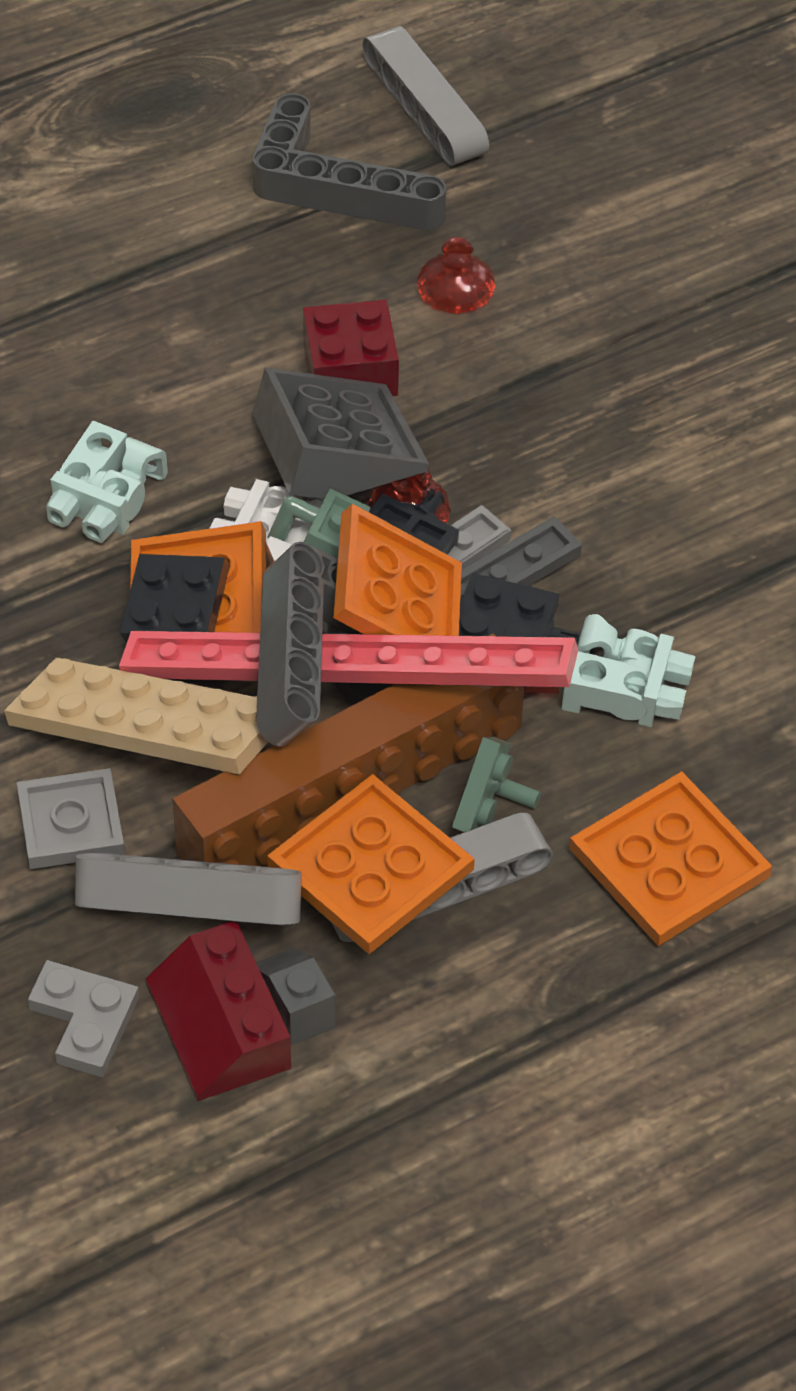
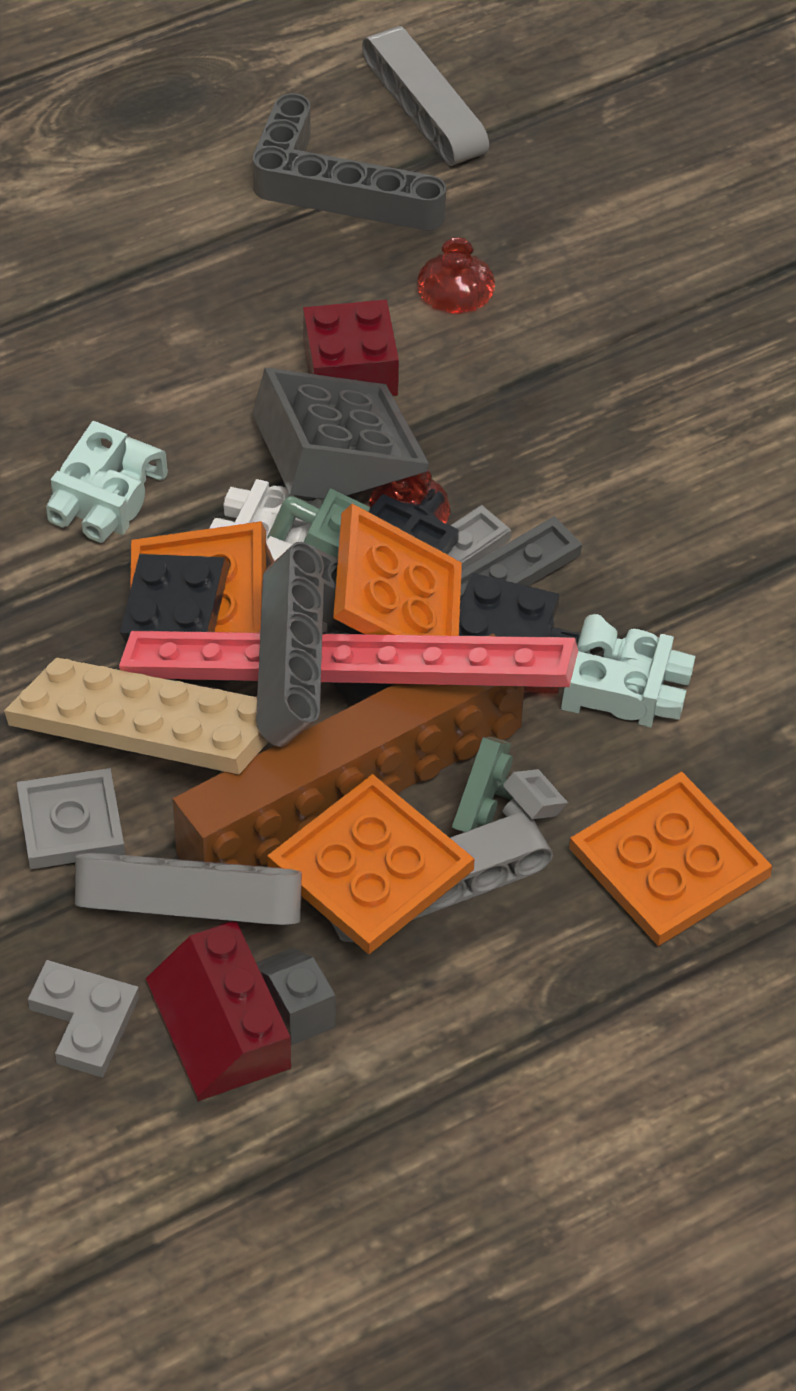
none -> light grey tile [502,769,568,819]

